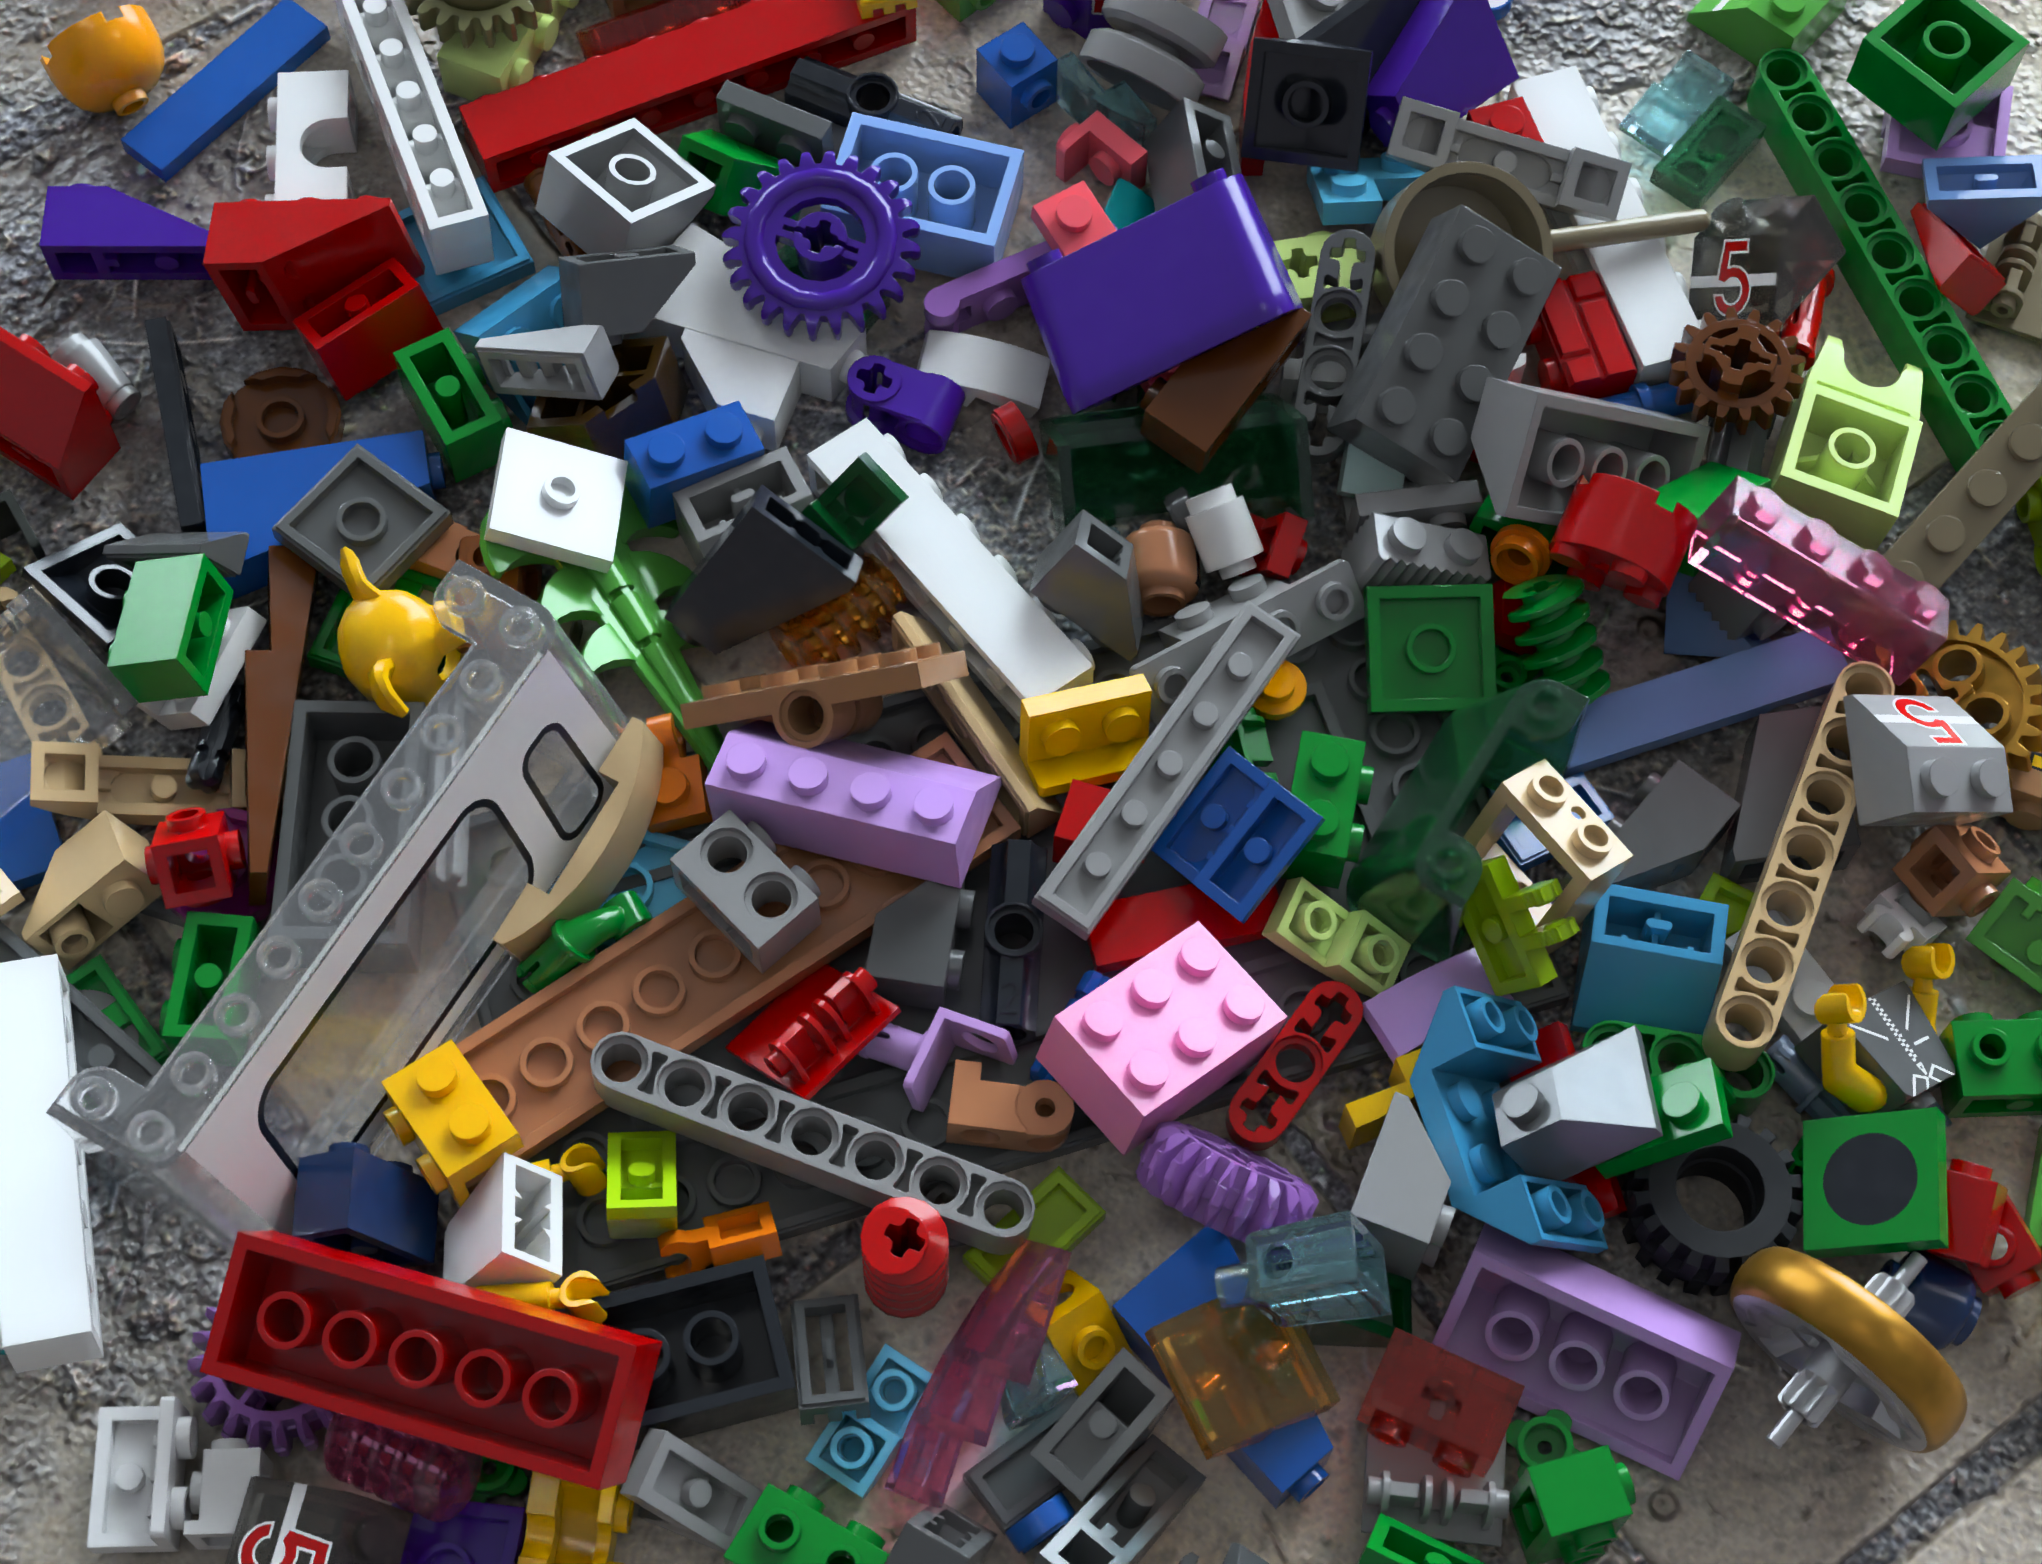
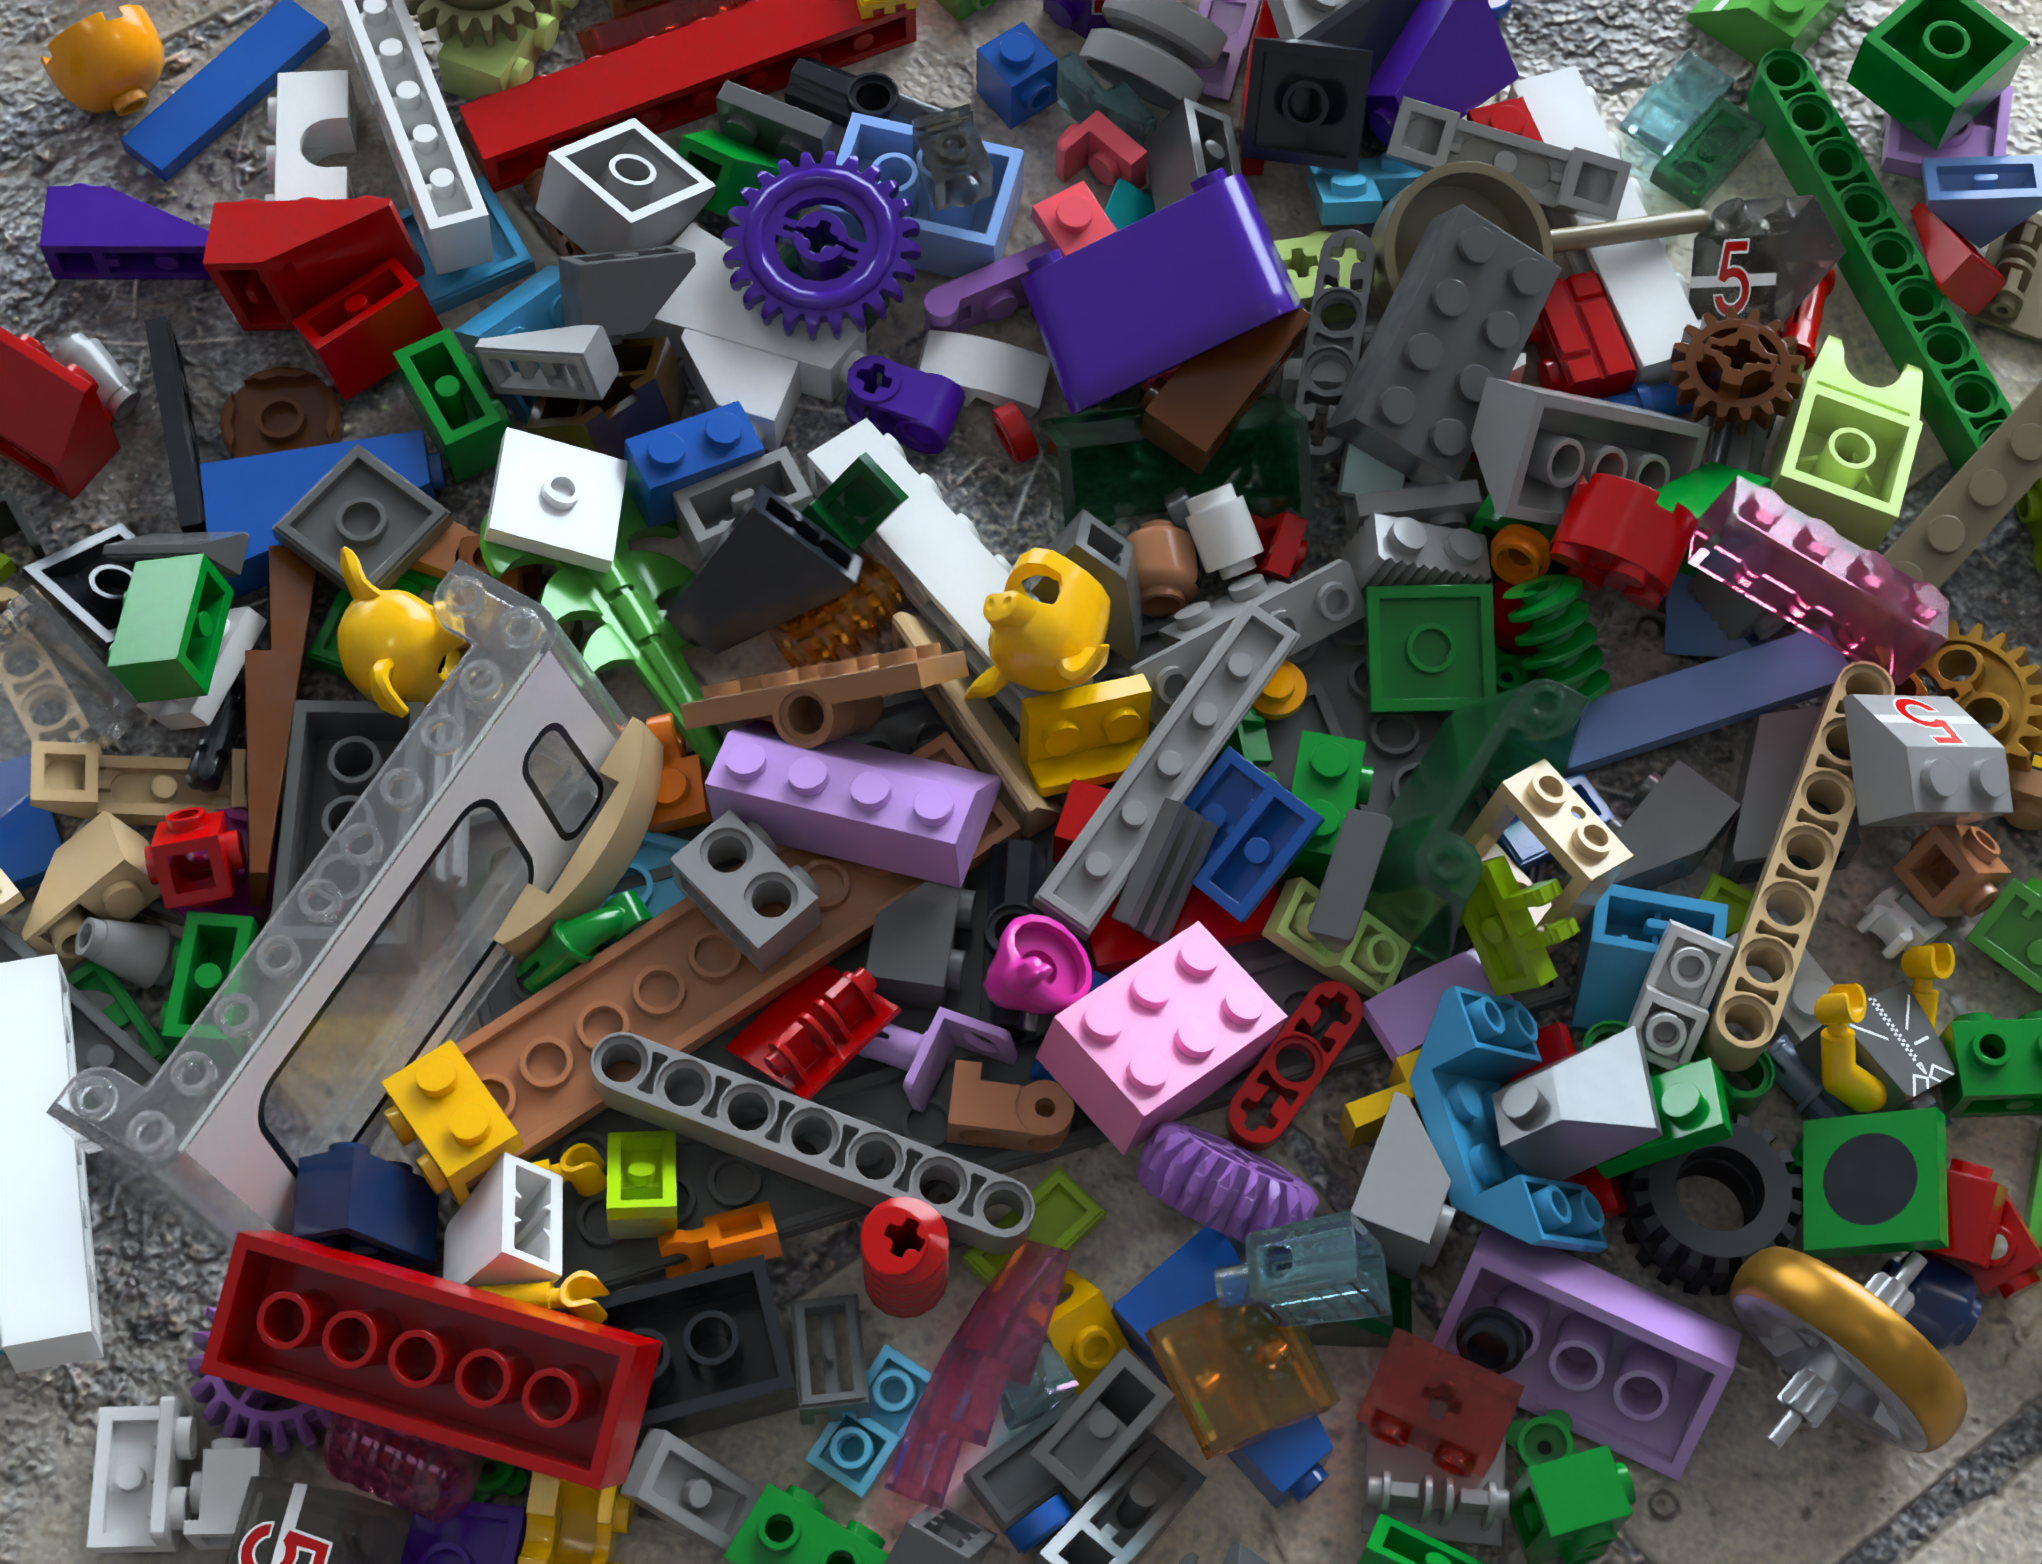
none -> light grey cone [75,917,179,989]
none -> clear smoke brick [912,104,993,211]
none -> yellow piece [965,548,1111,700]
none -> dark pink hat [984,914,1092,1015]
none -> dark grey tile [1111,798,1219,945]
none -> dark grey slope [1307,808,1393,953]
none -> black plate [1456,1306,1527,1376]
none -> white slope [1626,919,1734,1070]

